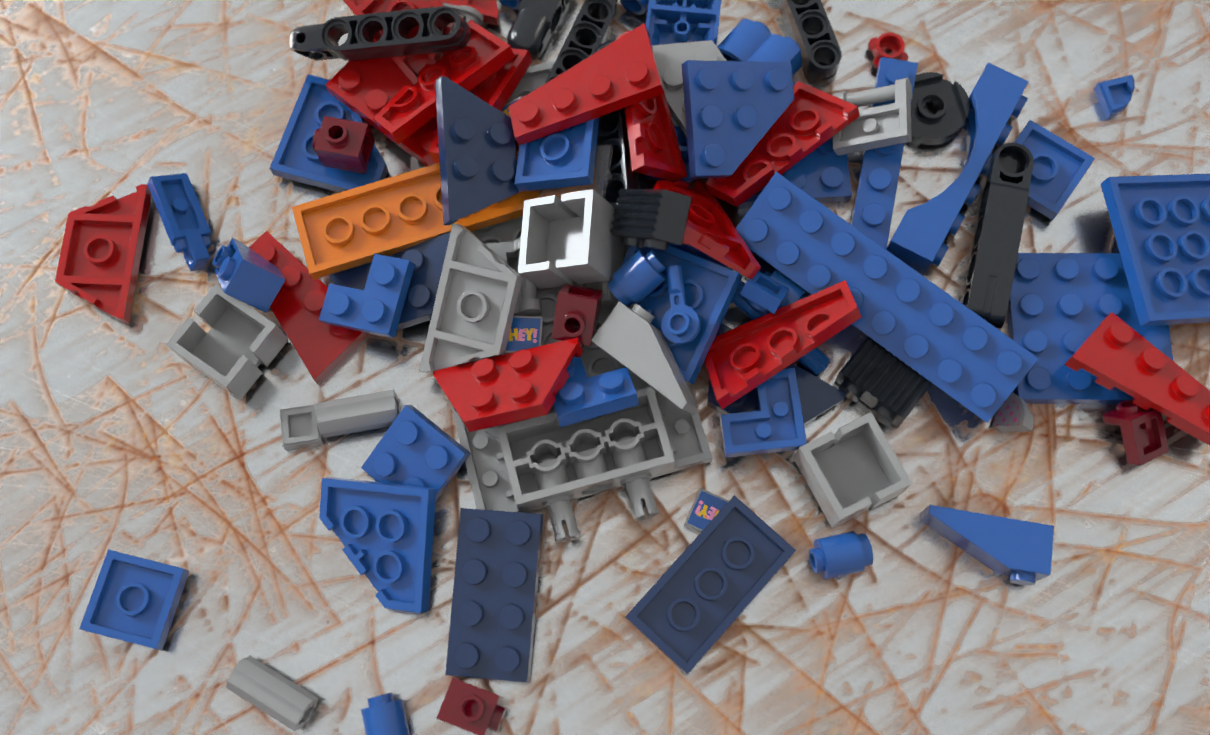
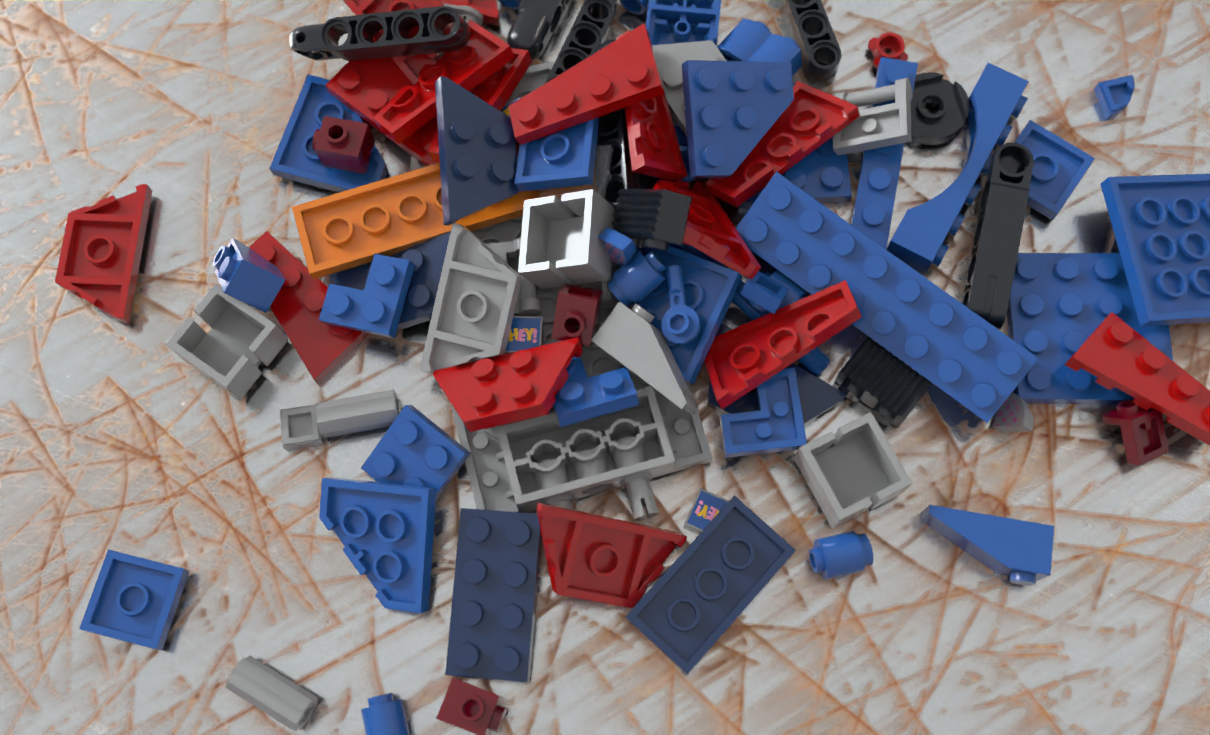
blue hinge [147,173,211,272] -> none
none -> red wing [536,503,687,608]
none -> blue tile [598,228,636,266]

